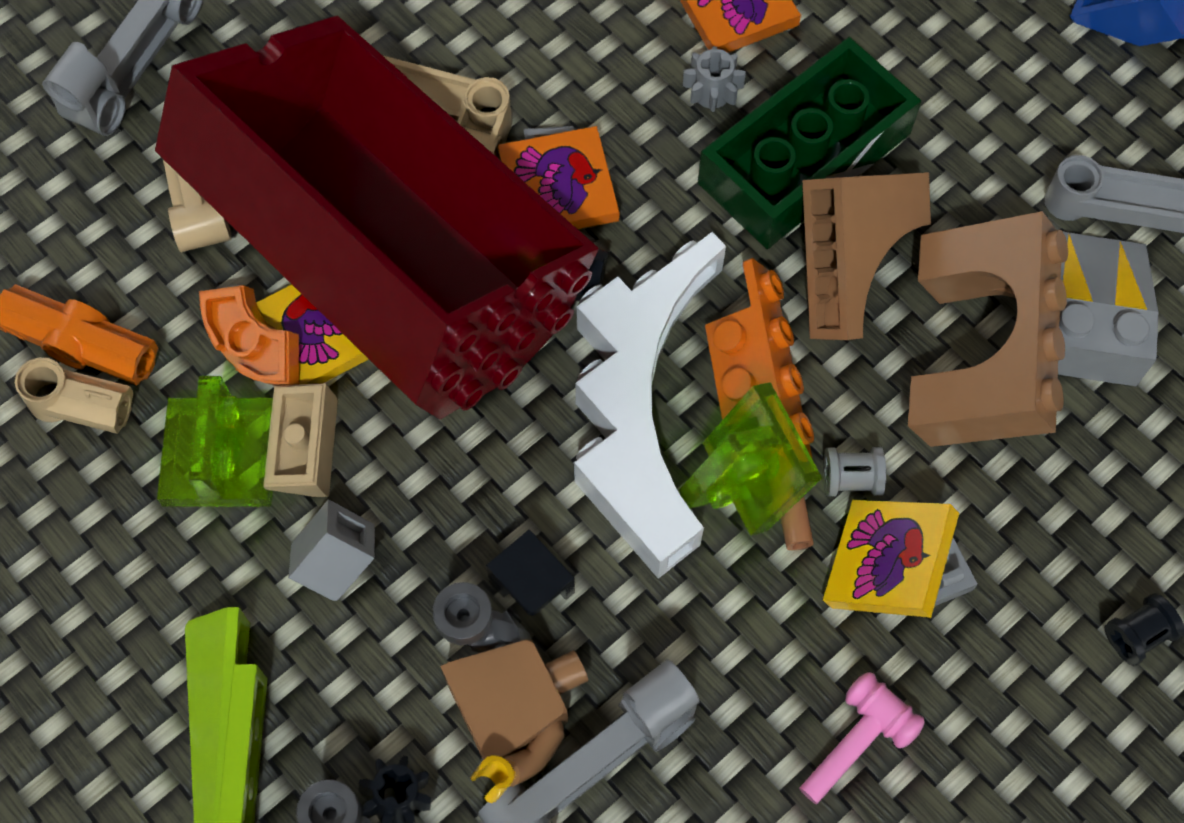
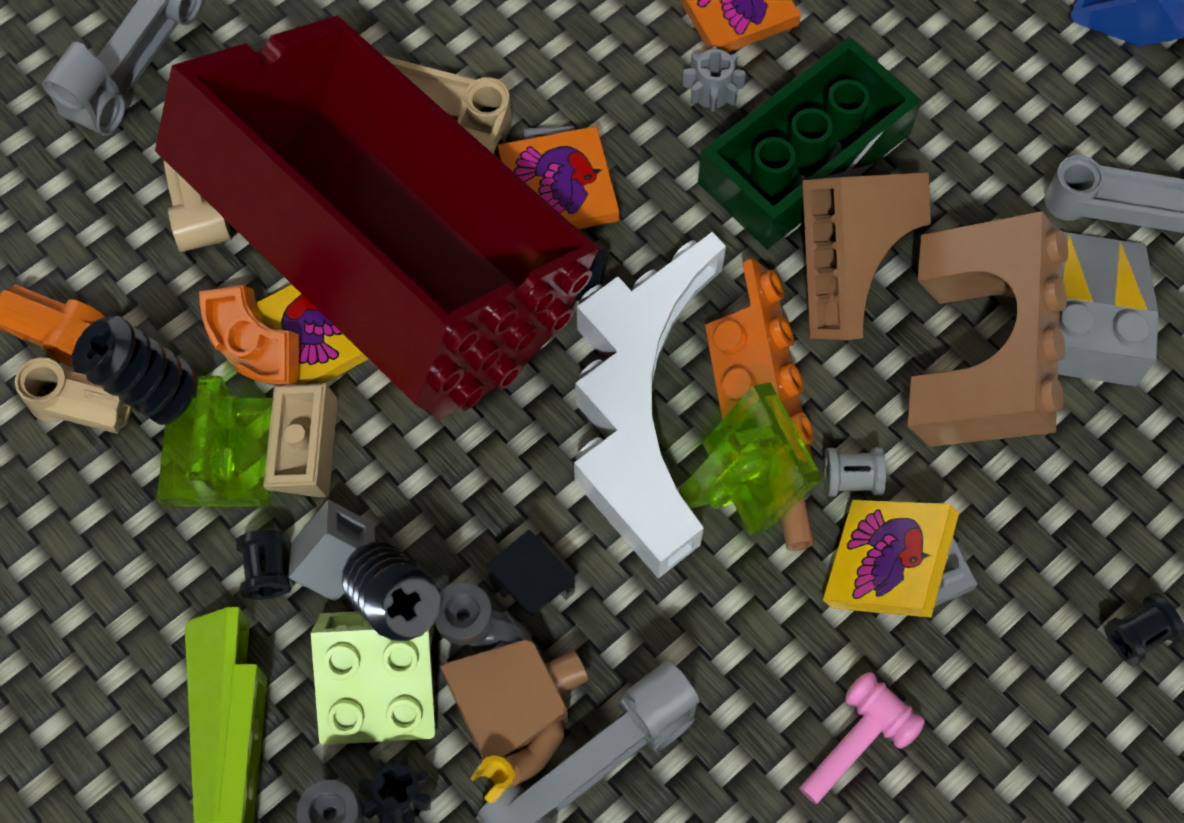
none -> black piece [72,316,197,425]
none -> black bush [236,530,292,600]
none -> yellowish green bracket [311,611,436,745]
none -> black piece [342,542,441,641]

